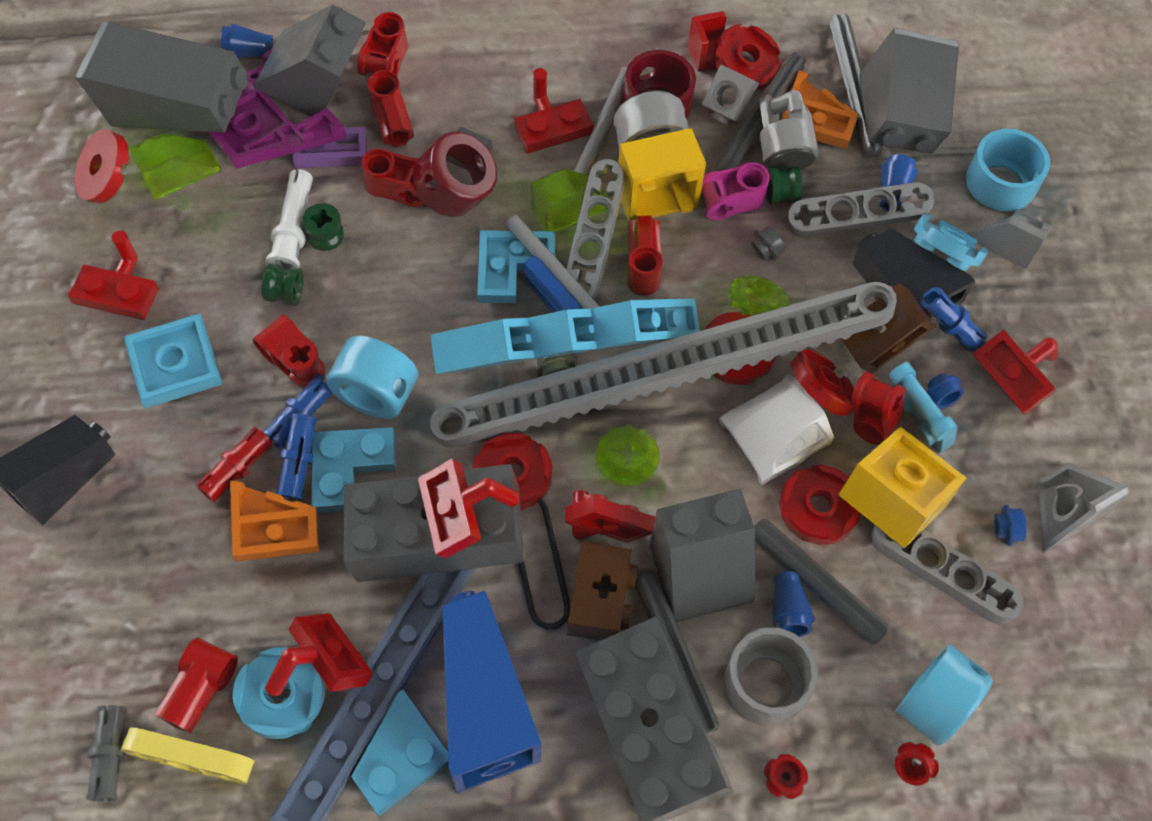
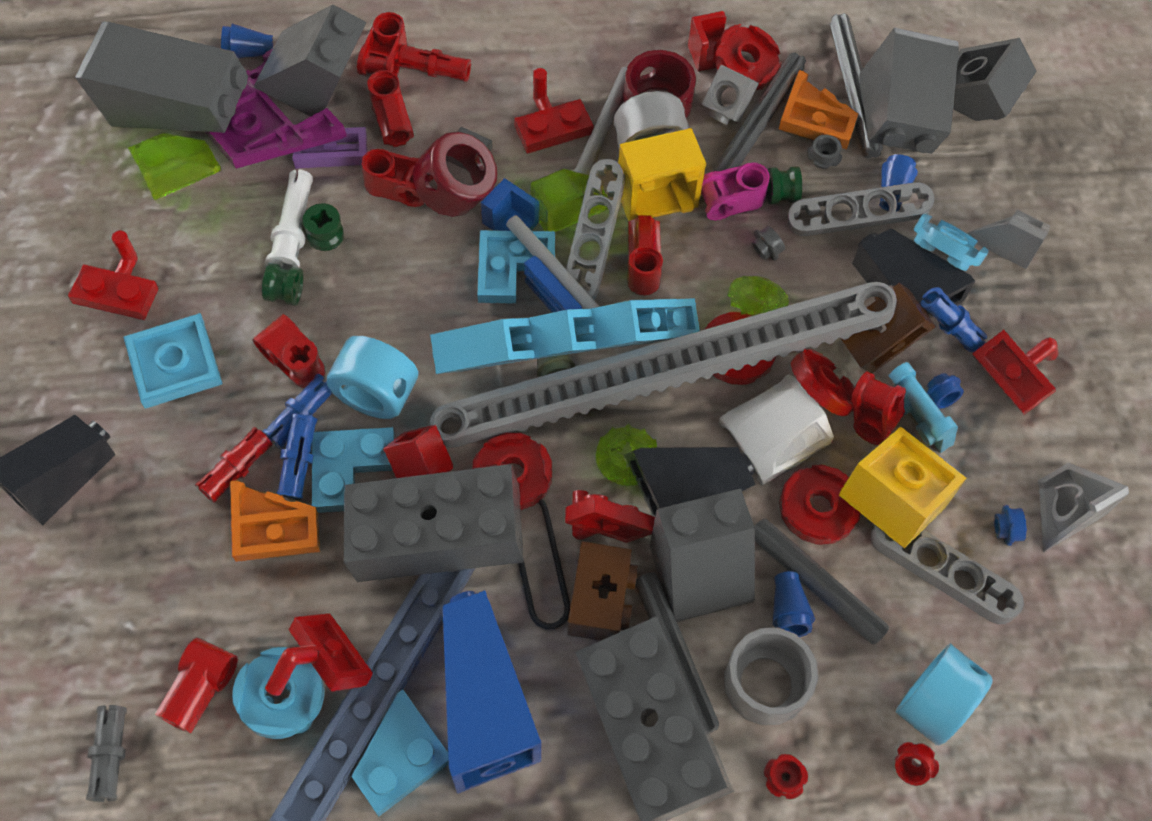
tile [75,129,129,204] -> none
light yellow beam [121,727,254,784] -> none
red plate [418,459,520,558] -> none
light grey piece [759,90,819,171] -> none
medium azure piece [966,129,1051,212] -> none
none -> red panel [383,424,453,478]
none -> red pin [398,44,472,82]
none -> blue panel [481,178,539,231]
none -> black slope [624,447,756,517]
none -> dark grey plate [807,135,842,169]
none -> dark grey slope [953,38,1037,121]

